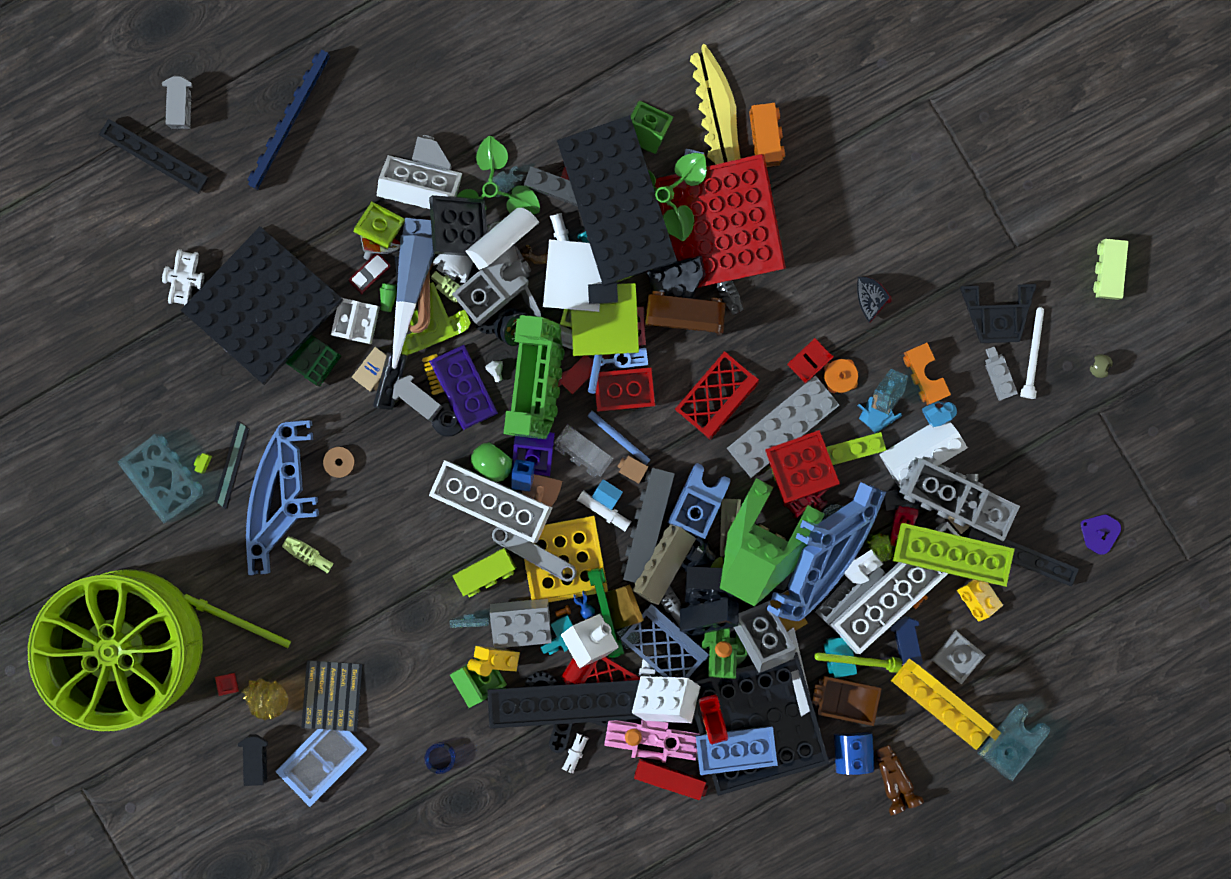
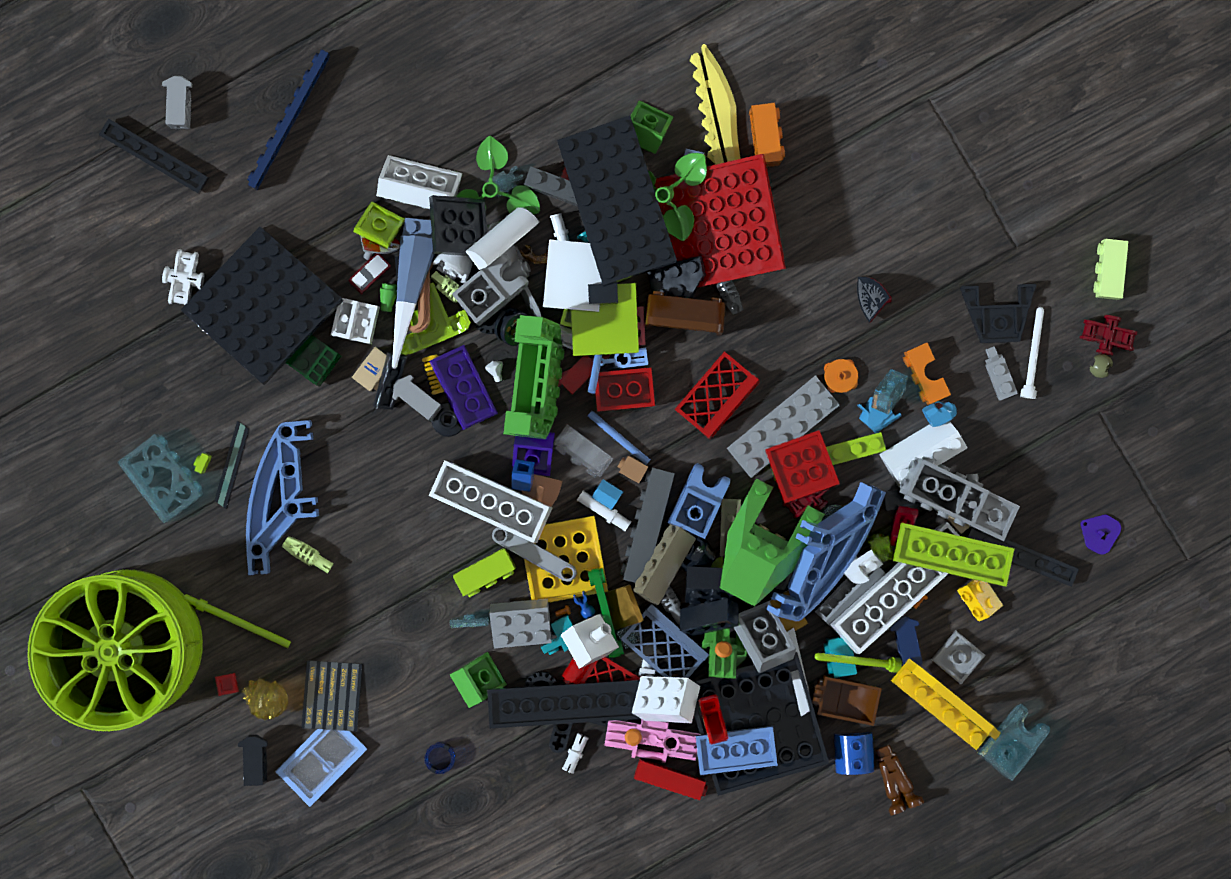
medium nougat piece [323,447,355,478] -> none
light grey slope [412,135,452,170] -> none
yellow hinge [467,646,520,677] -> none
bright green piece [471,442,513,483] -> none
red piece [787,338,834,383] -> none
none -> dark red axle [1079,315,1138,356]

